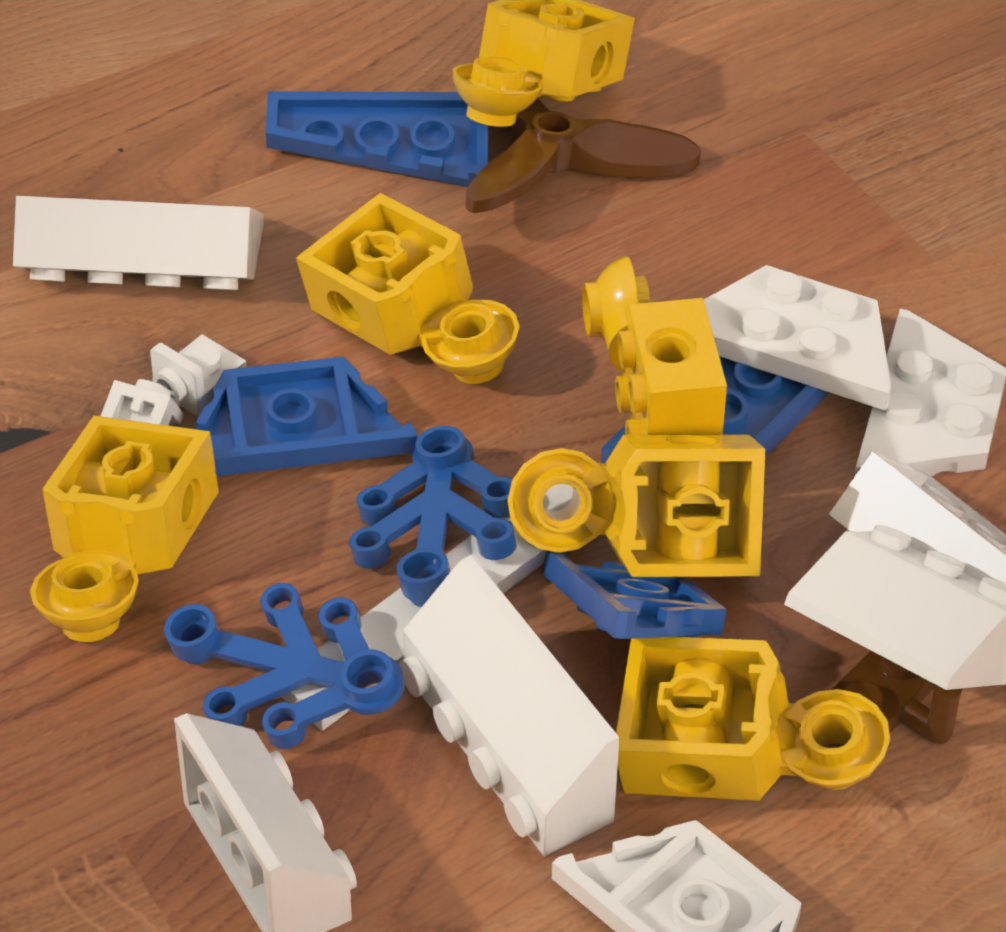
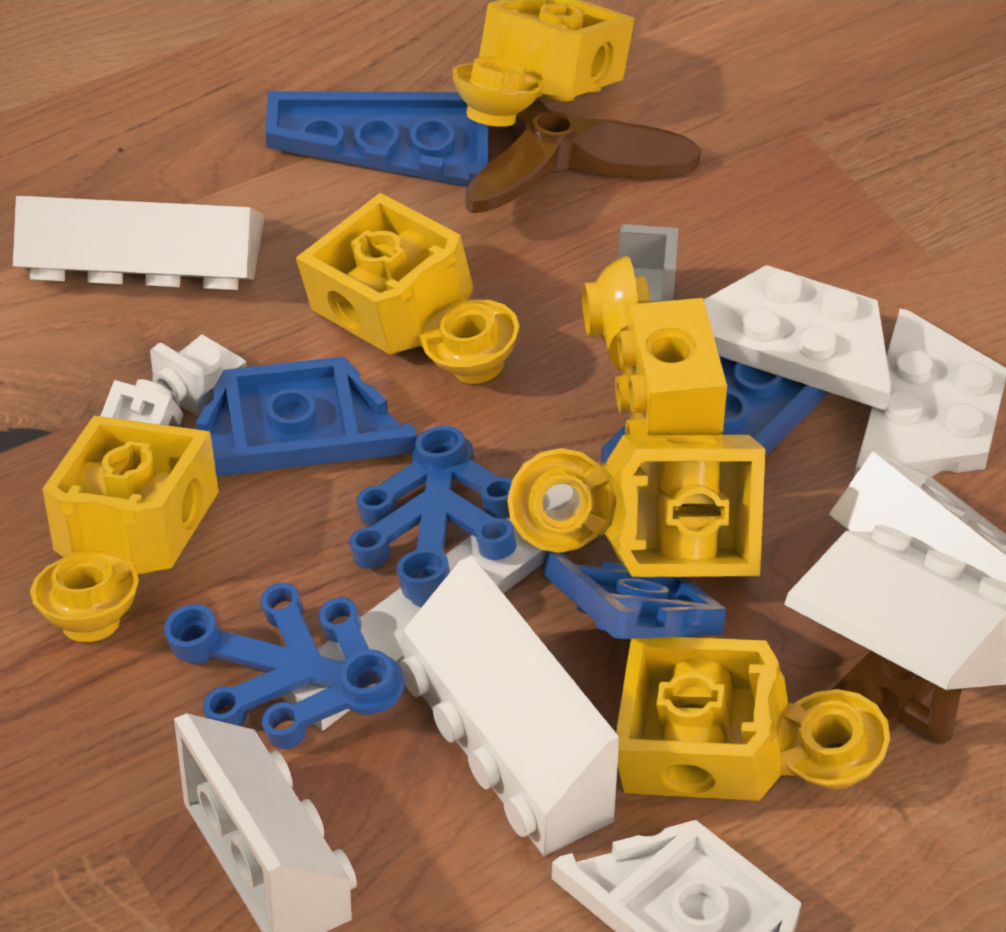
none -> light grey panel [618,224,679,302]

